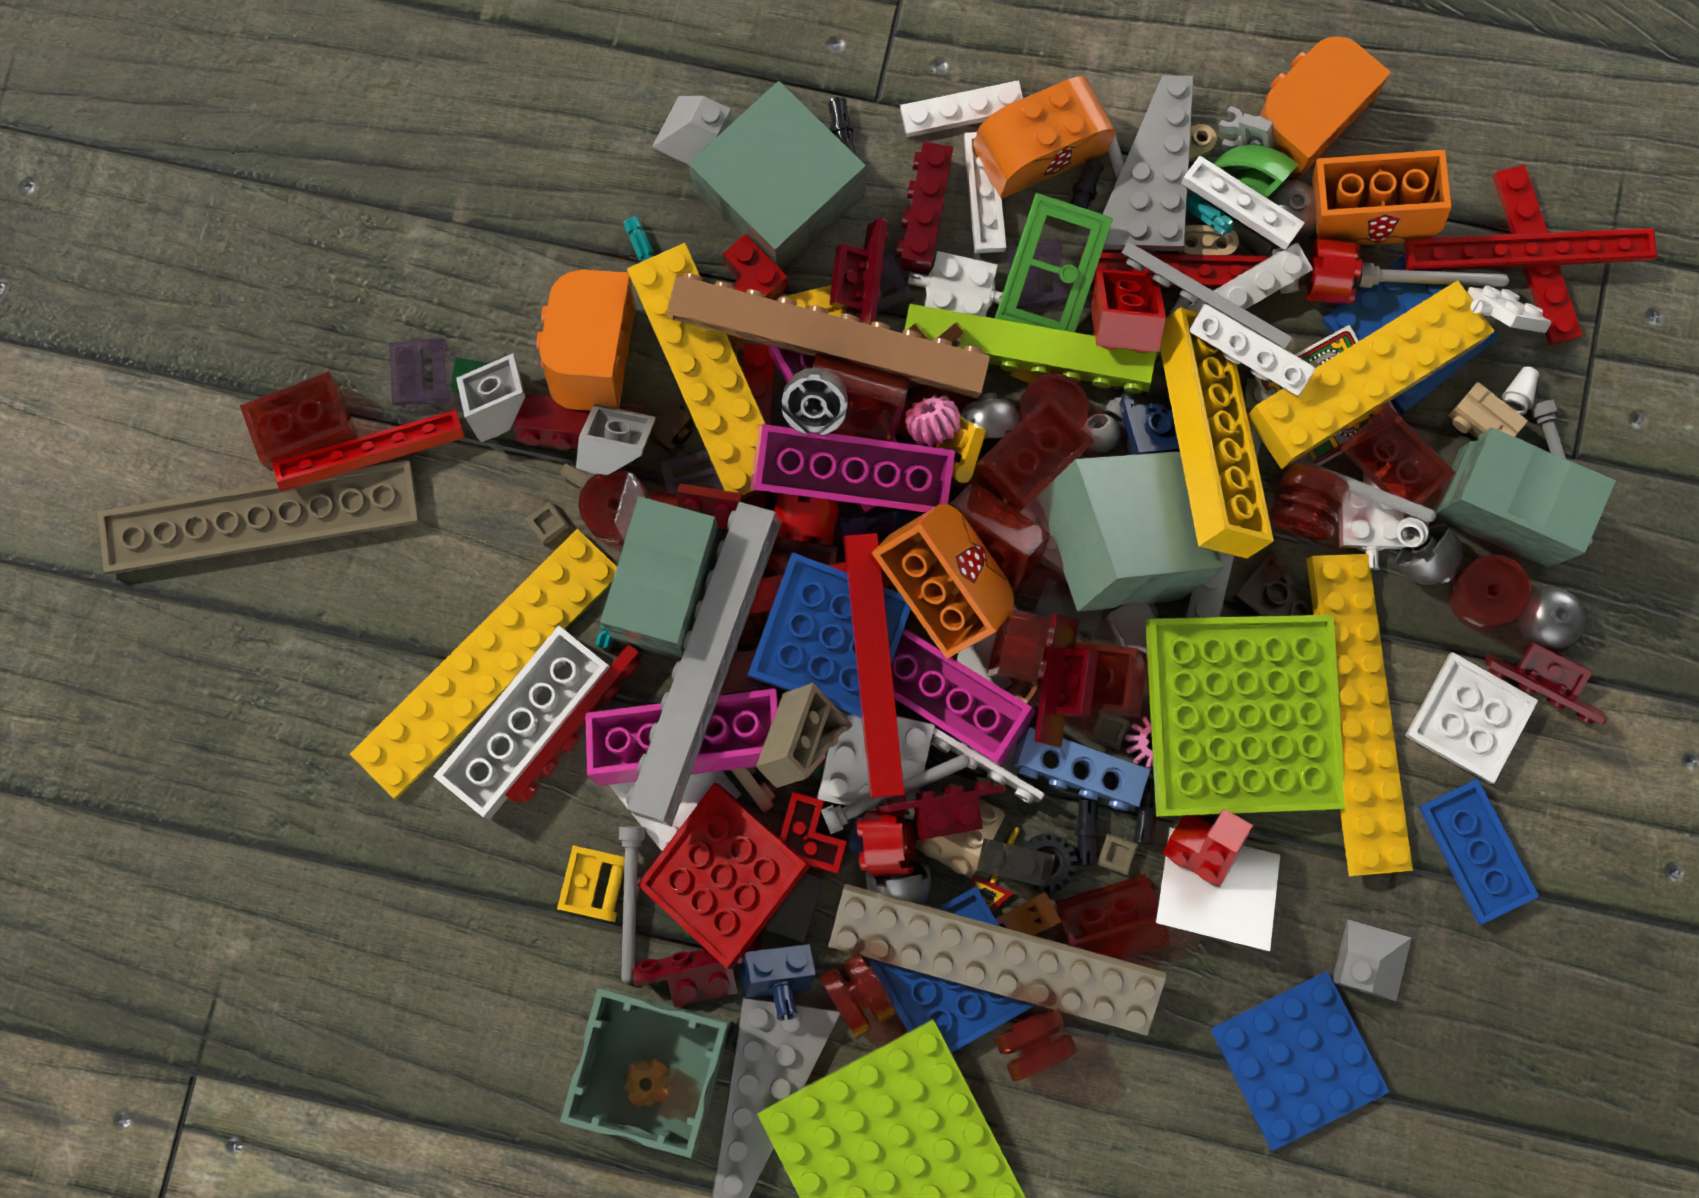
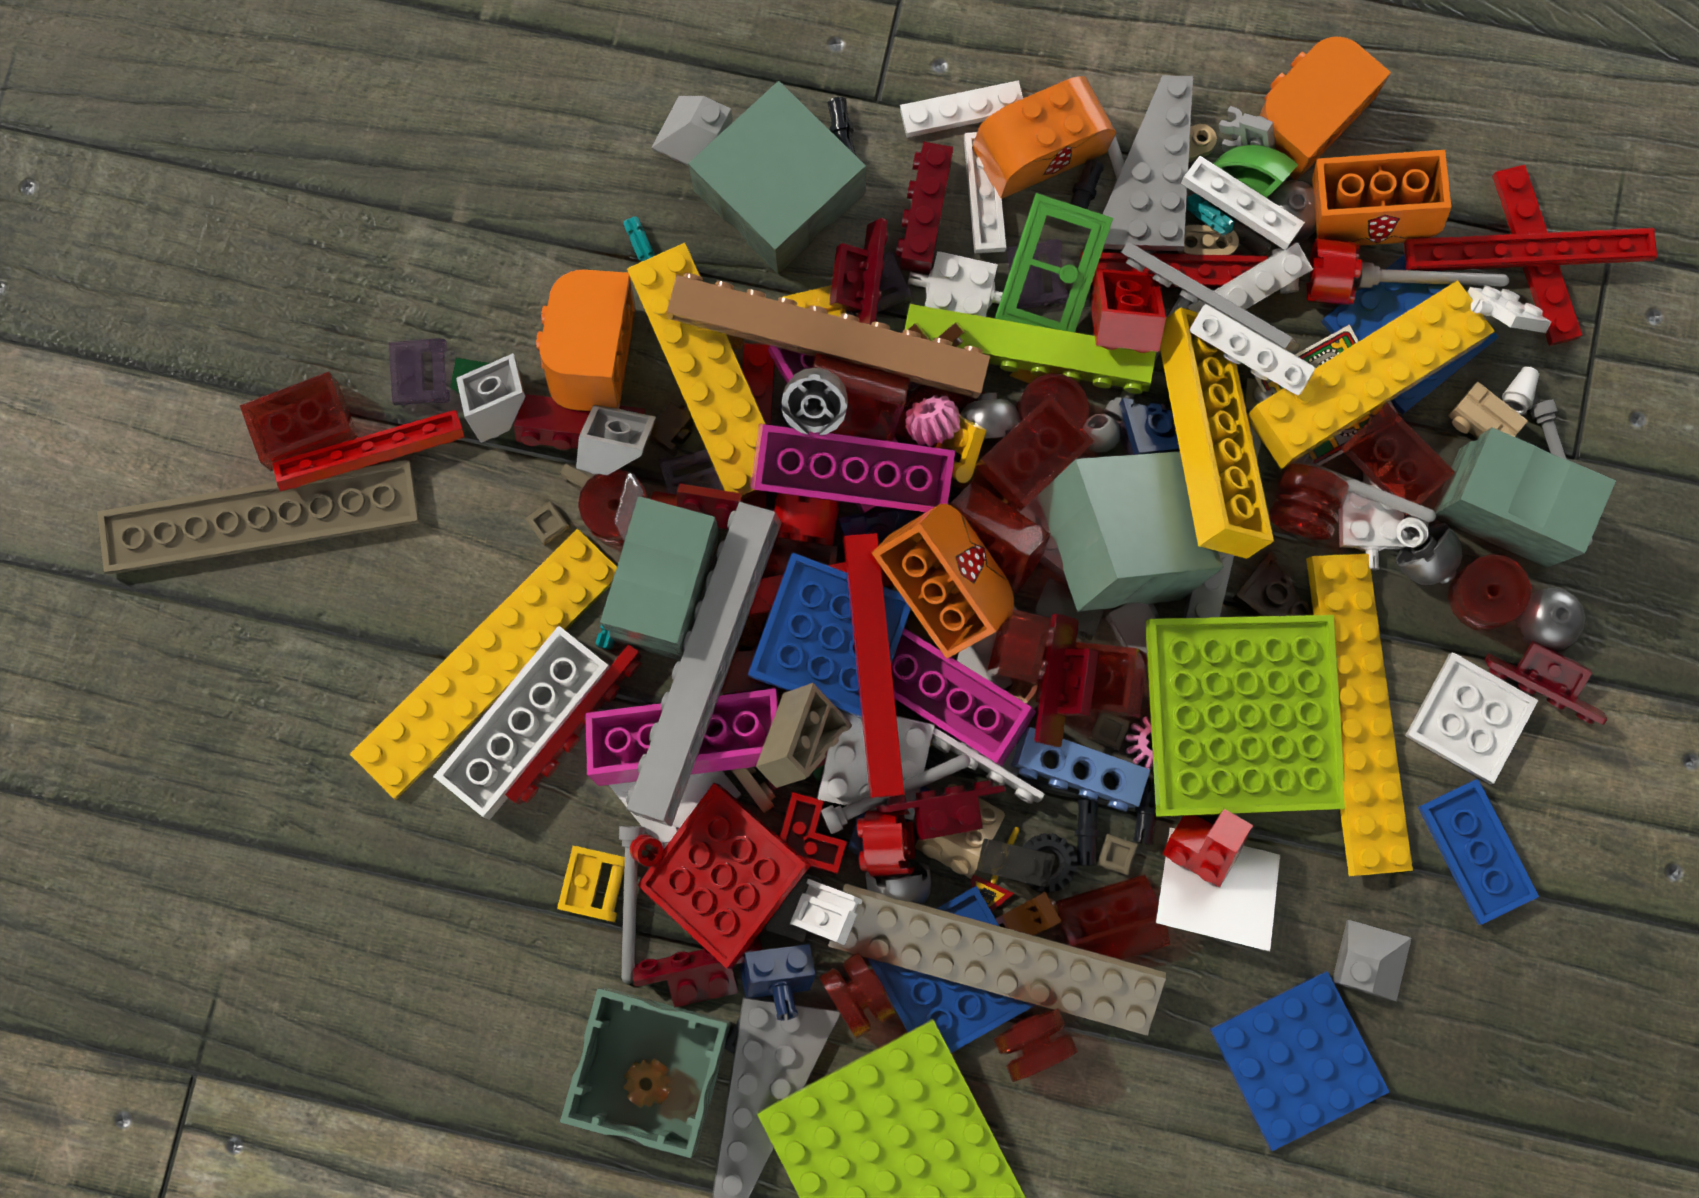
red brick [723,233,789,300] -> none
none -> red bush [630,834,663,867]
none -> white plate [790,879,863,945]

